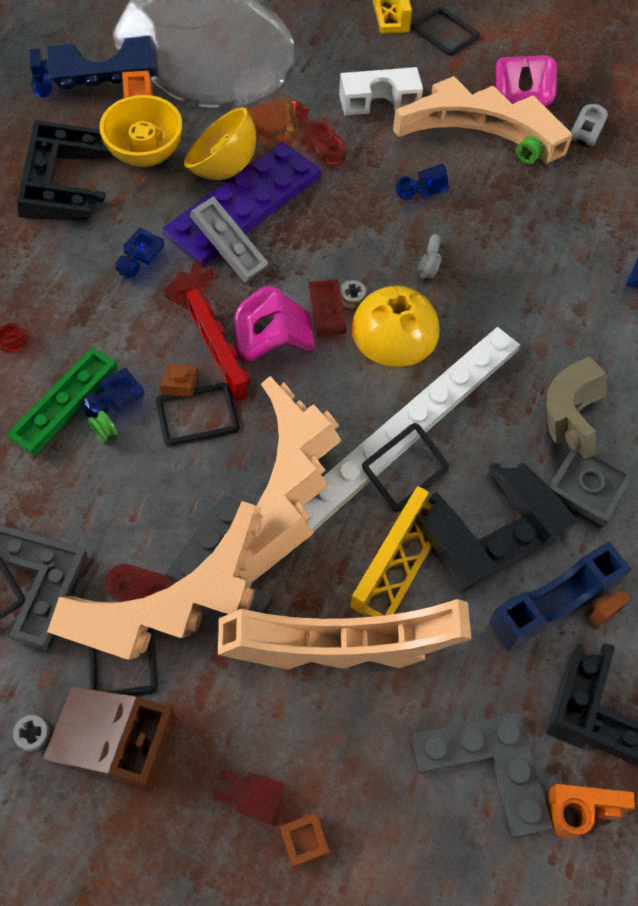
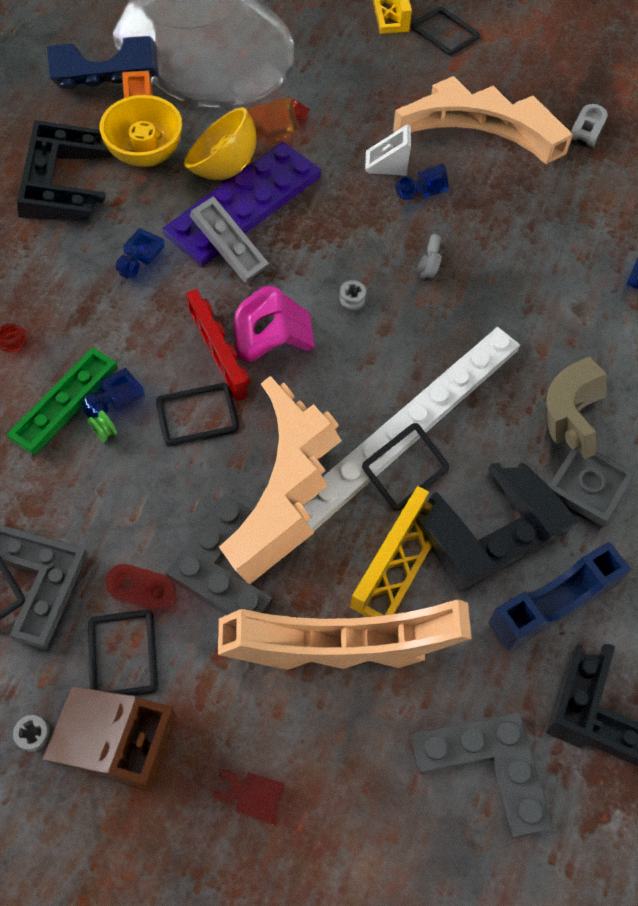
clear blue plate [29,48,53,98] -> none
light nougat arch [47,501,263,660] -> none
dark orange plate [160,363,199,397] -> none
clear red plate [164,260,214,310] -> none
dark orange plate [279,813,330,868] -> none
clear red plate [304,121,347,164] -> none
clear red plate [308,279,347,336] -> none
white arch [339,67,423,116] -> none
yellow piece [351,285,440,367] -> none
dark pink piece [496,55,557,107] -> none
bright green bush [516,136,544,164] -> none
orange plate [547,784,635,840] -> none
dark orange plate [587,588,632,630] -> none
none -> white slope [365,124,411,176]

